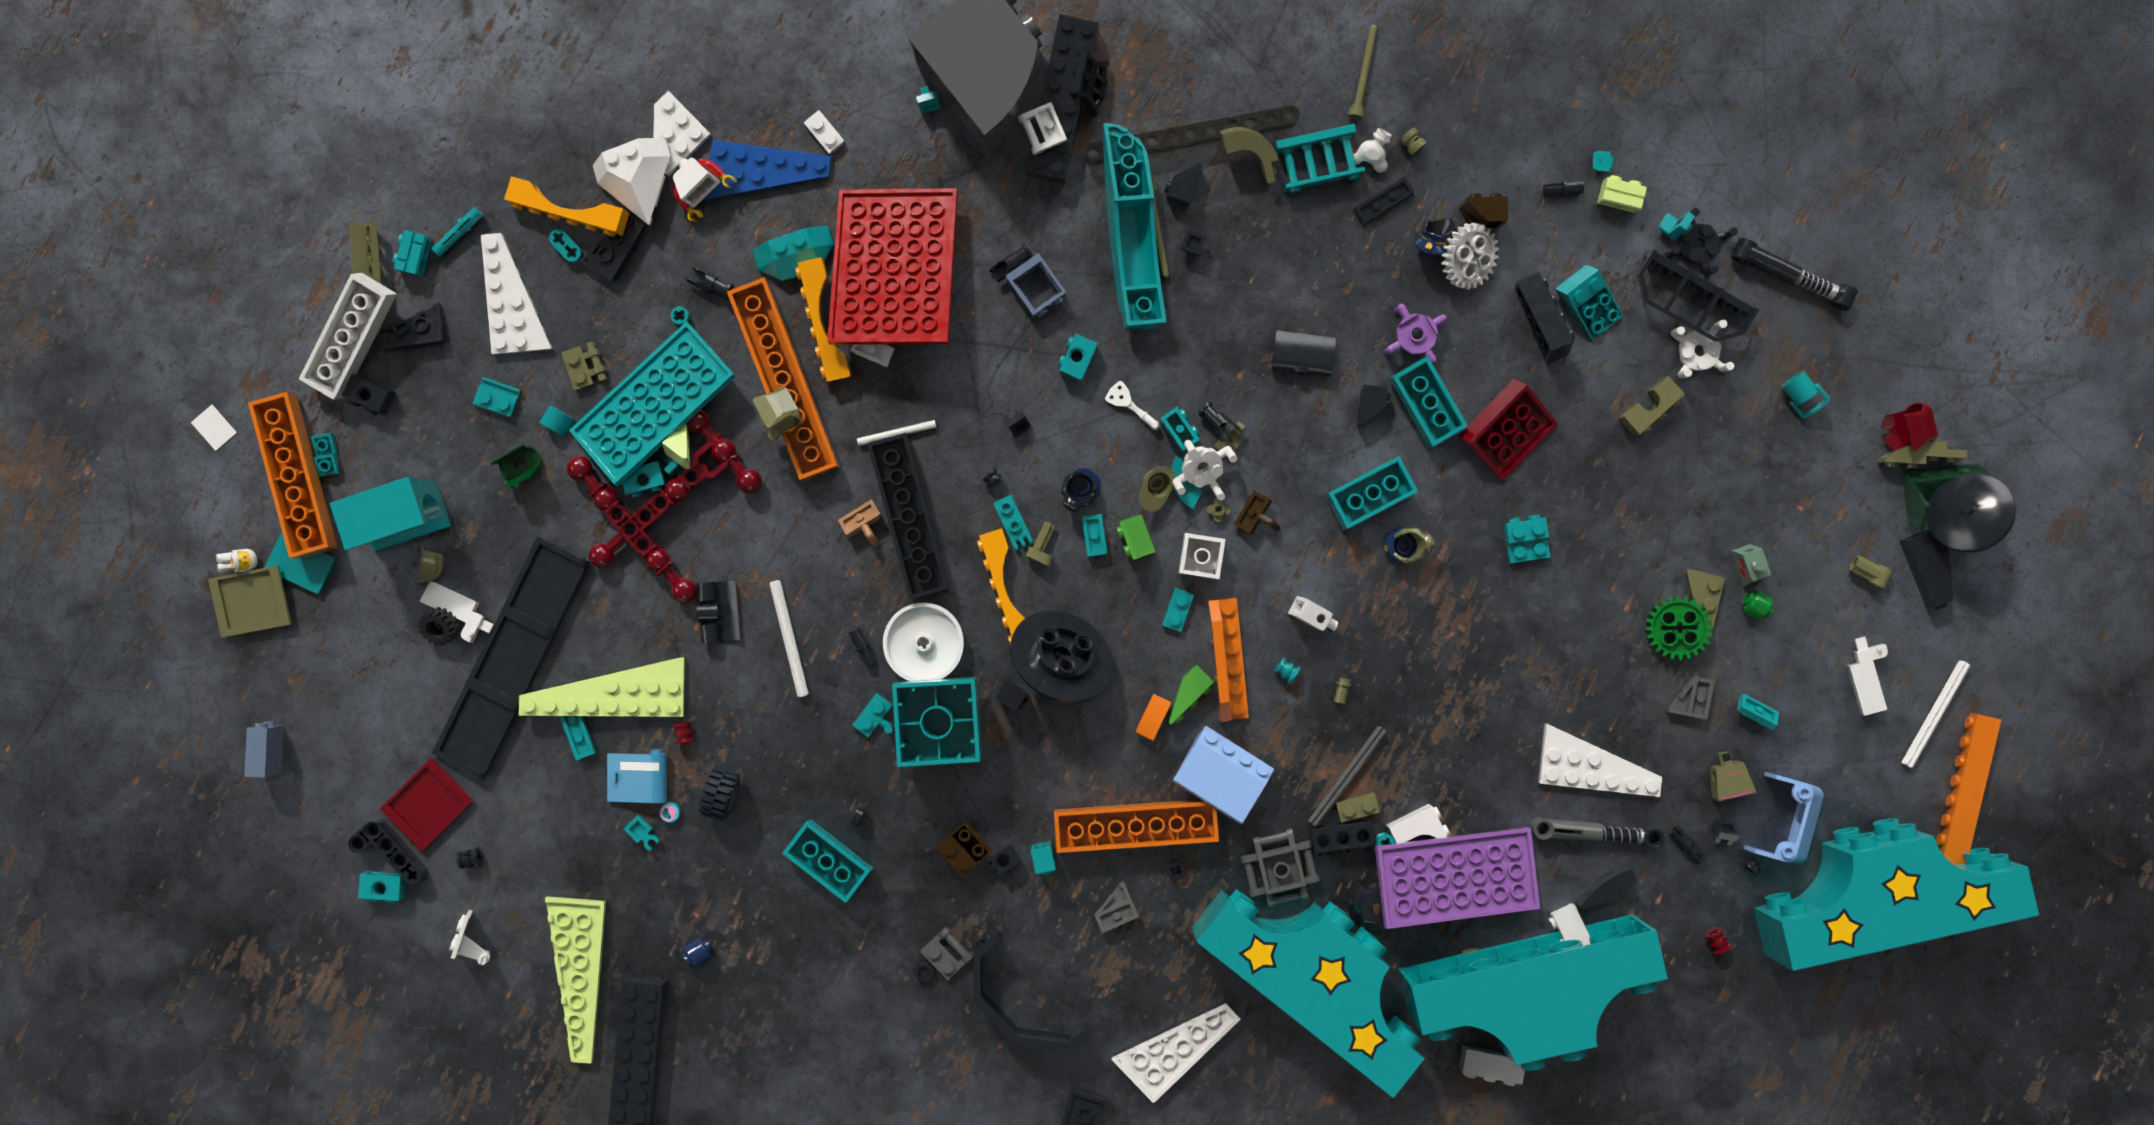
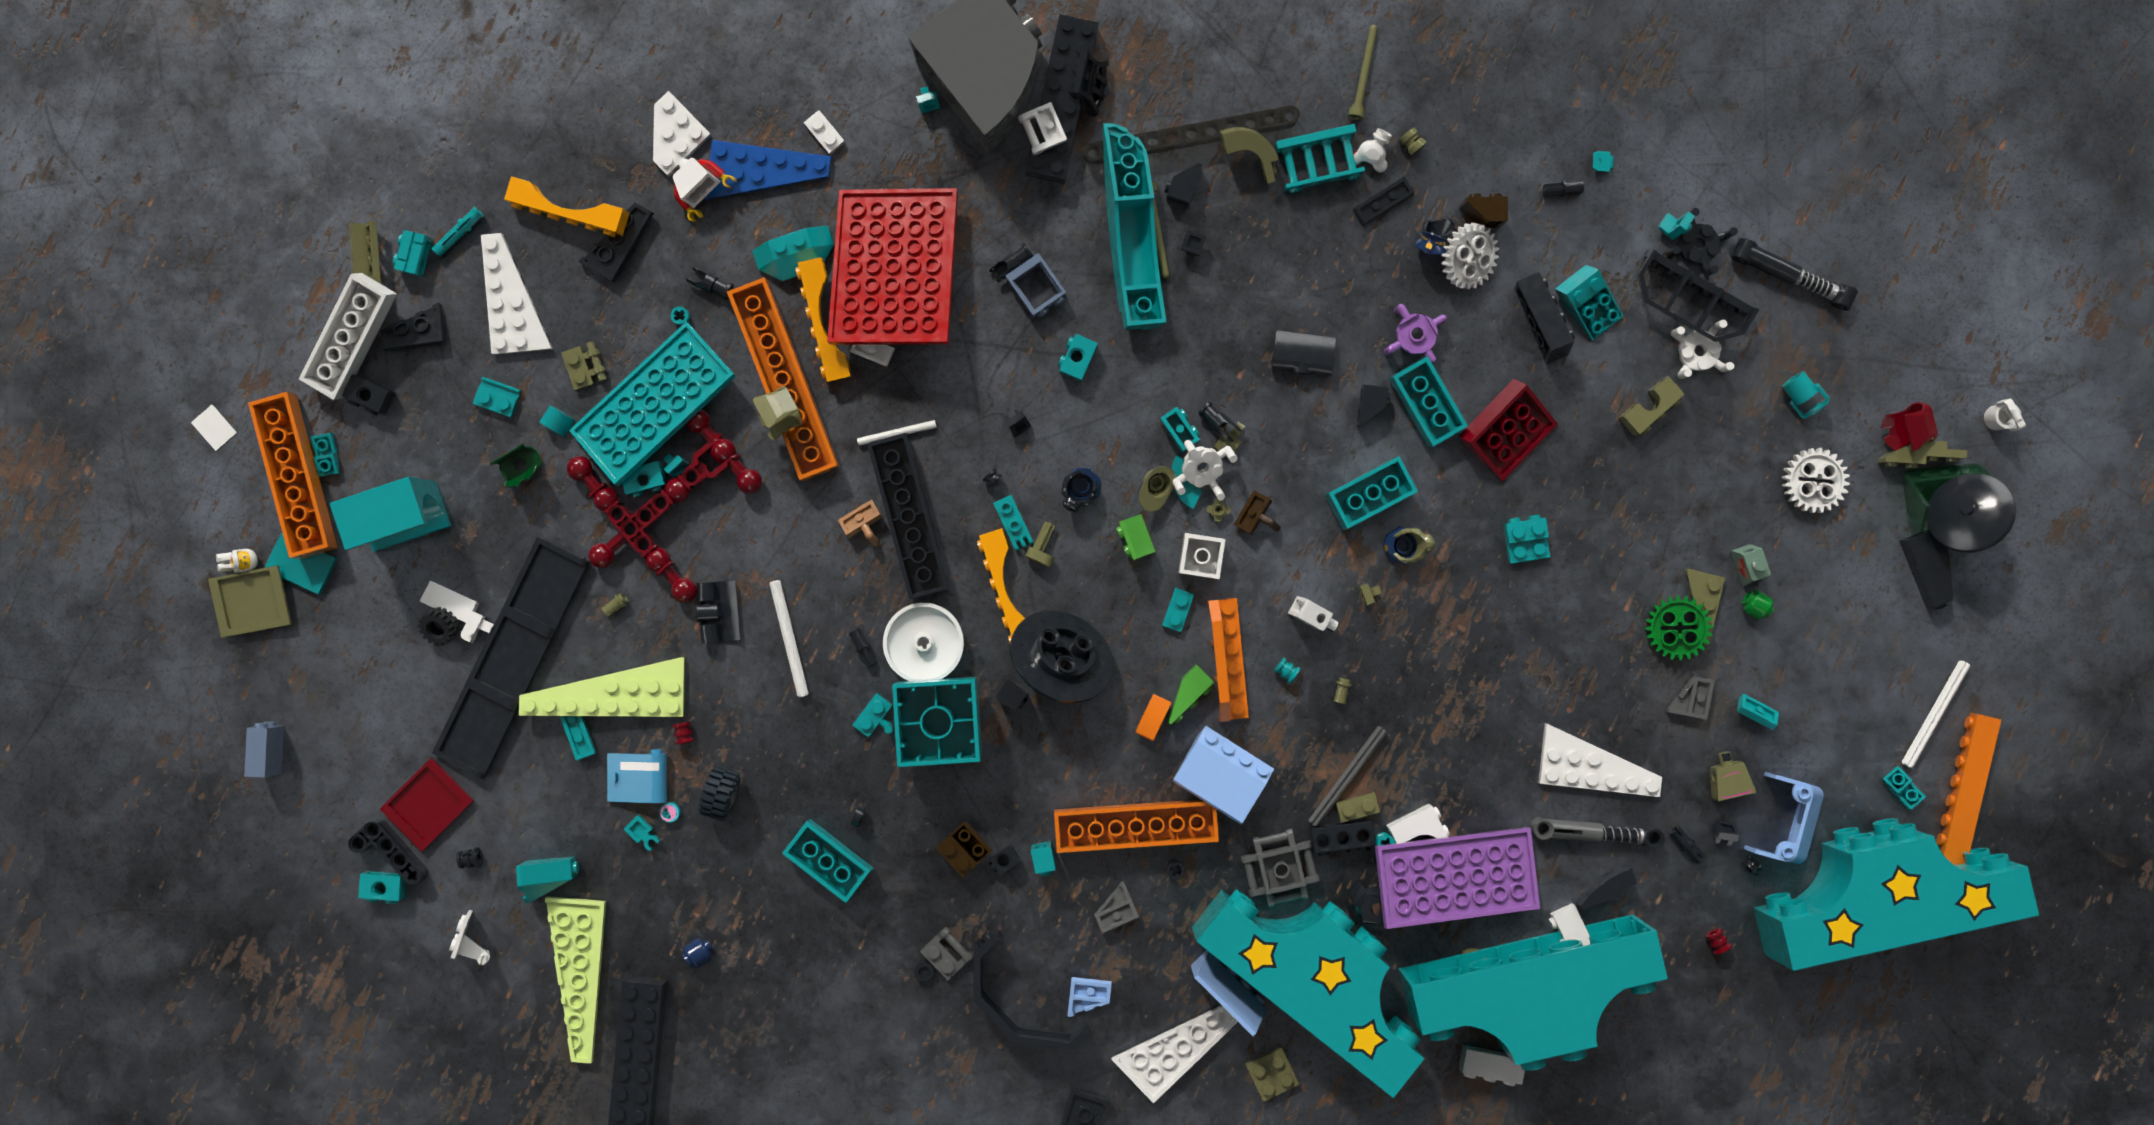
olive piece [414,545,443,593] -> none
teal beam [549,229,583,263] -> none
white wedge [593,138,671,226] -> none
yellowish green slope [662,424,690,469] -> none
teal plate [1082,514,1107,557] -> none
white piece [1105,381,1160,430] -> none
yellowish green brick [1597,175,1647,213] -> none
white piece [1847,637,1888,716] -> none
olive piece [1849,555,1894,591] -> none
none -> teal slope [516,857,579,903]
none -> olive pin [602,593,629,617]
none -> light blue wing [1067,977,1112,1017]
none -> light blue slope [1191,950,1266,1036]
none -> olive plate [1245,1047,1300,1102]
none -> olive tile [1358,583,1382,605]
none -> white gear [1782,448,1850,513]
none -> teal slope [1882,766,1926,811]
none -> white piece [1984,399,2026,432]

